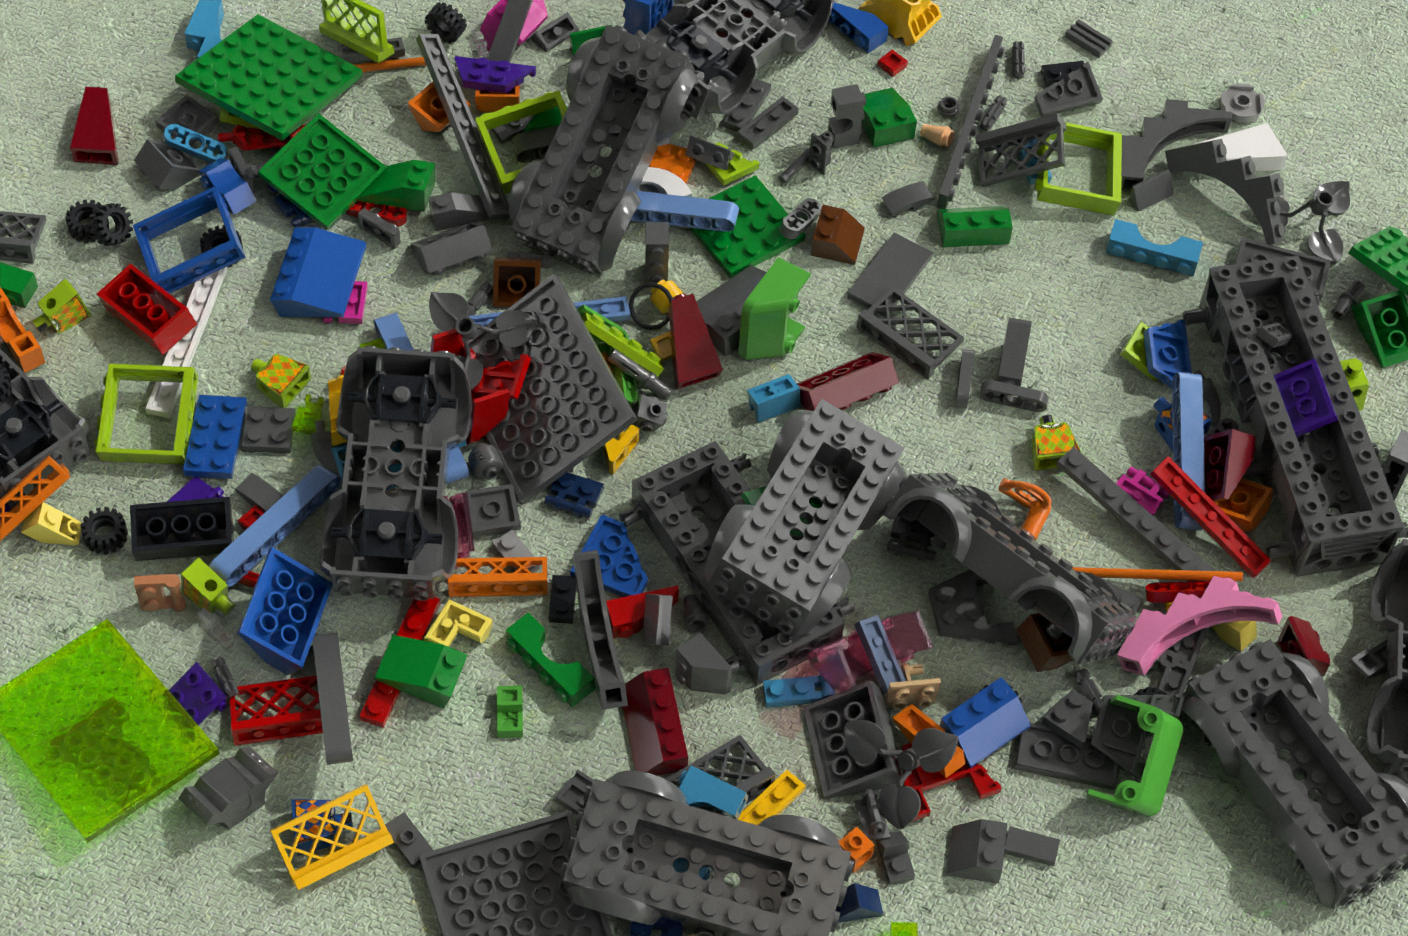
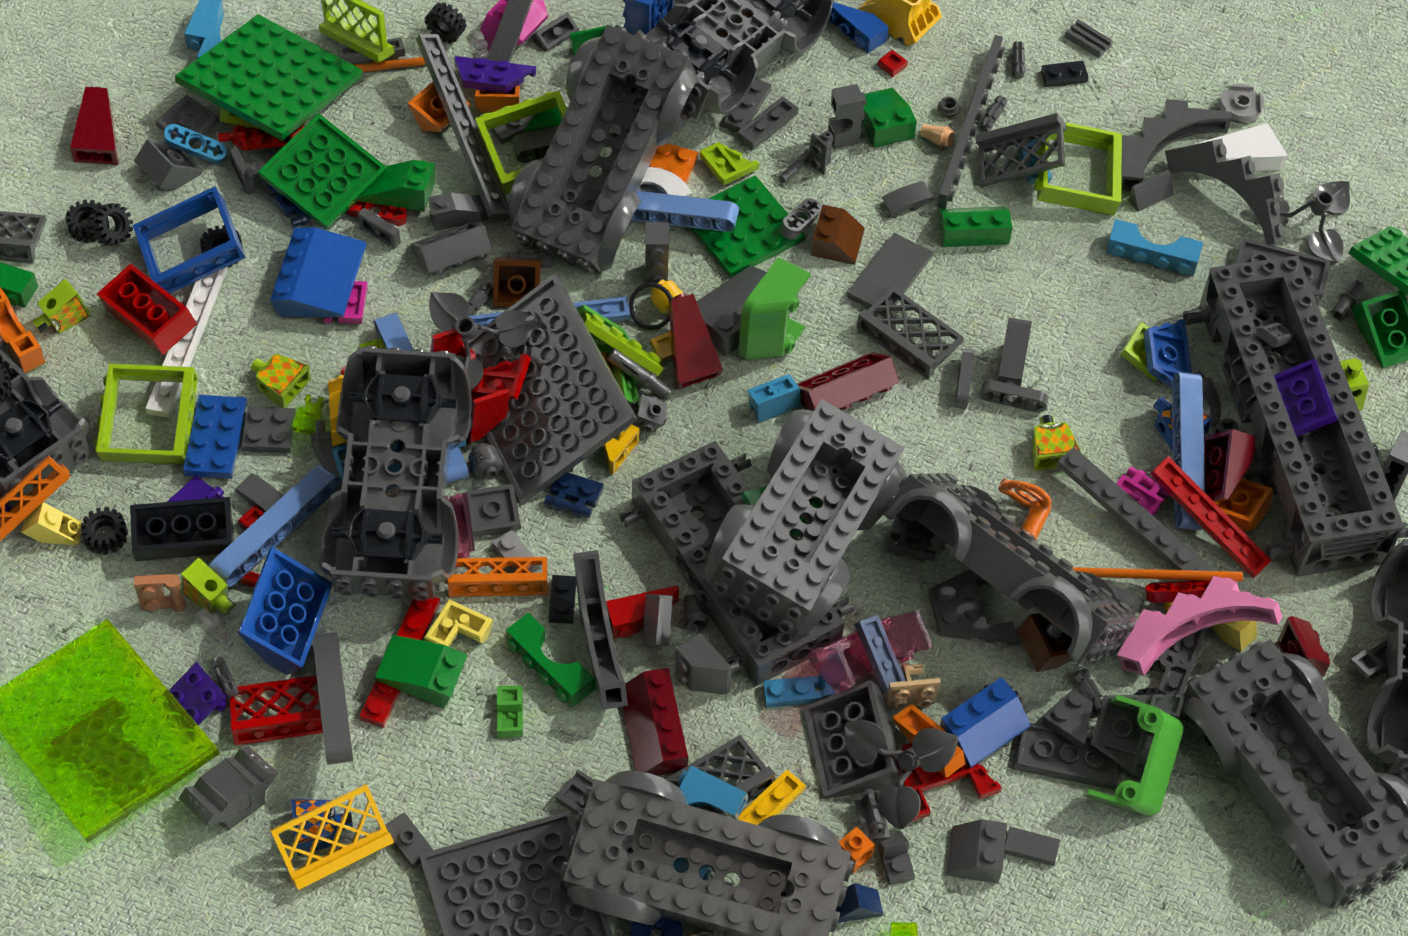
blue brick [199,158,257,214] -> none
blue plate [570,514,648,597] -> none
dark grey hinge [686,135,734,170] -> none
dark grey wing [1034,61,1103,117] -> none

